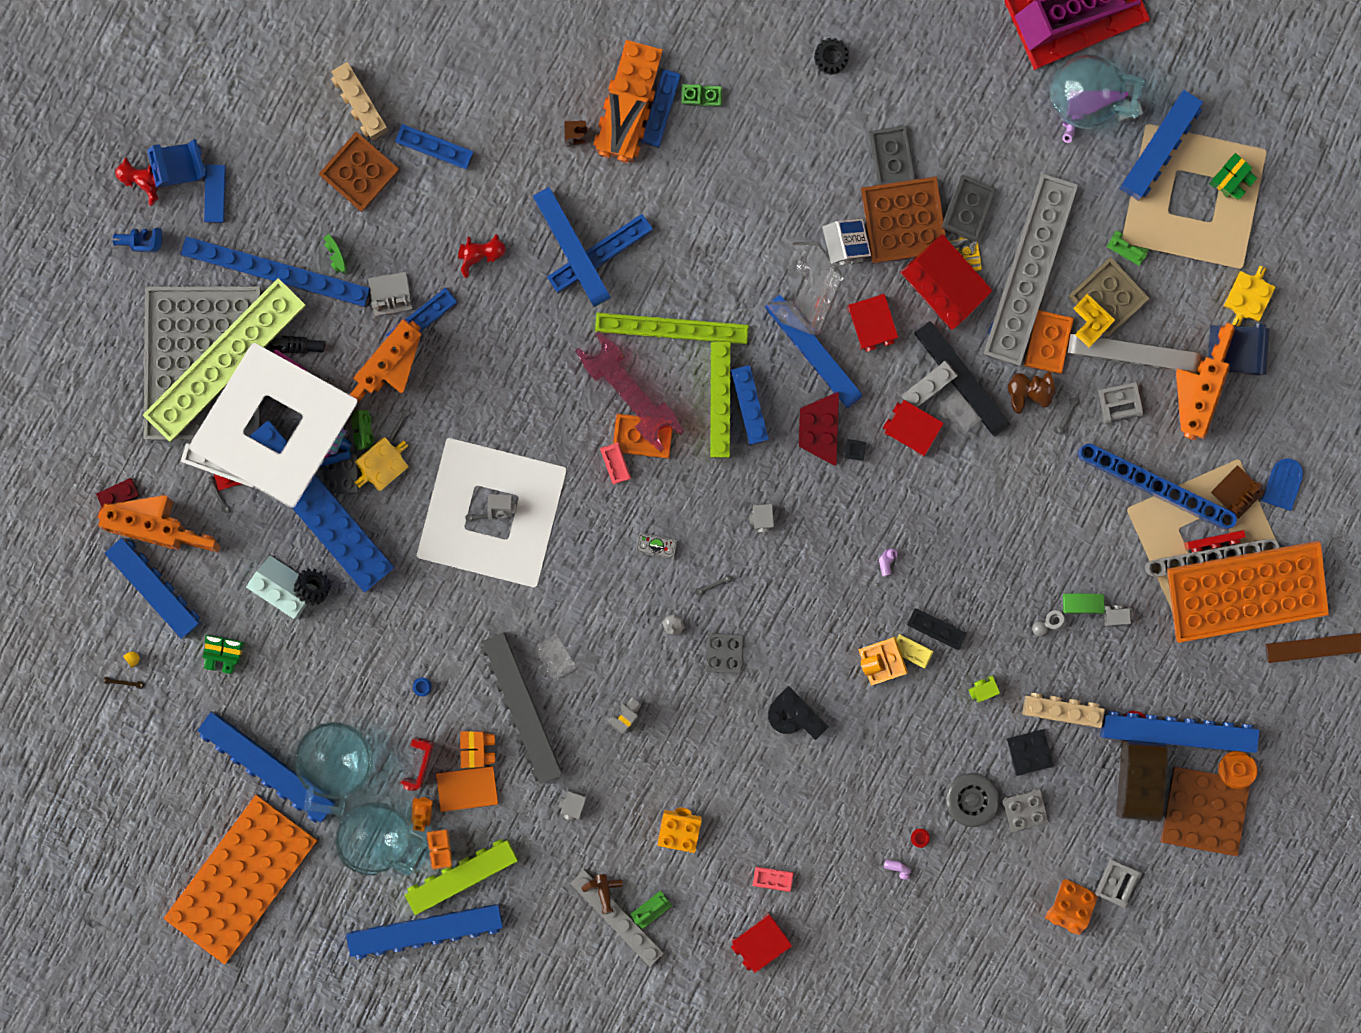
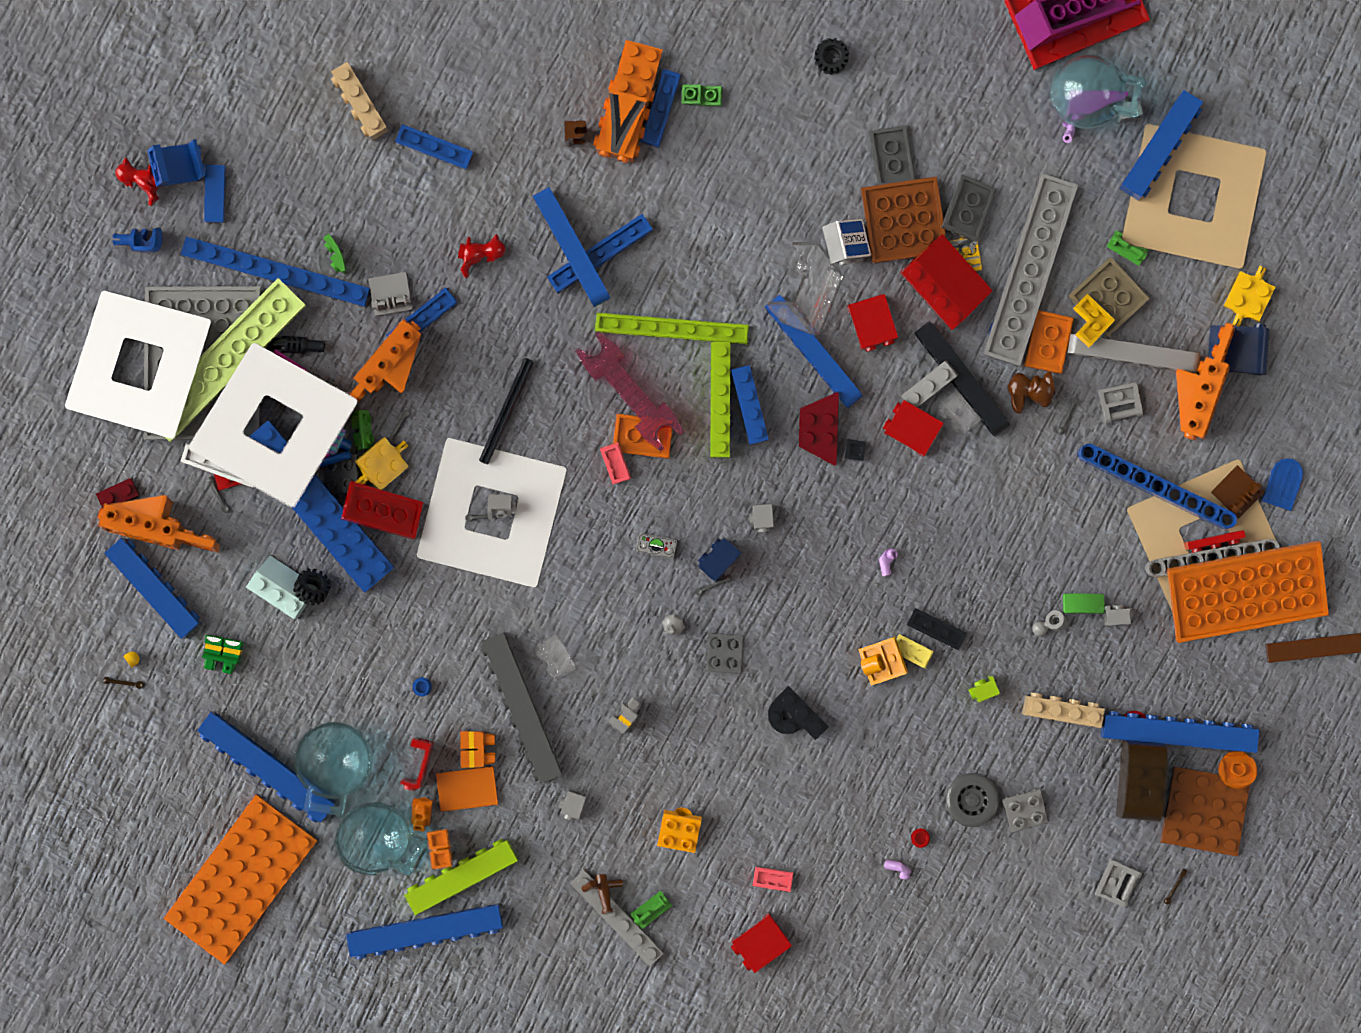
dark orange plate [318,132,399,212] -> none
black plate [1006,729,1054,776] -> none
orange bracket [1045,879,1098,935] -> none
green hips [1209,153,1257,200] -> none
none -> white piece [65,291,211,438]
none -> red plate [341,481,423,540]
none -> black axle [479,358,534,465]
none -> dark blue piece [698,538,741,582]
none -> dark brown hinge [1164,868,1187,905]

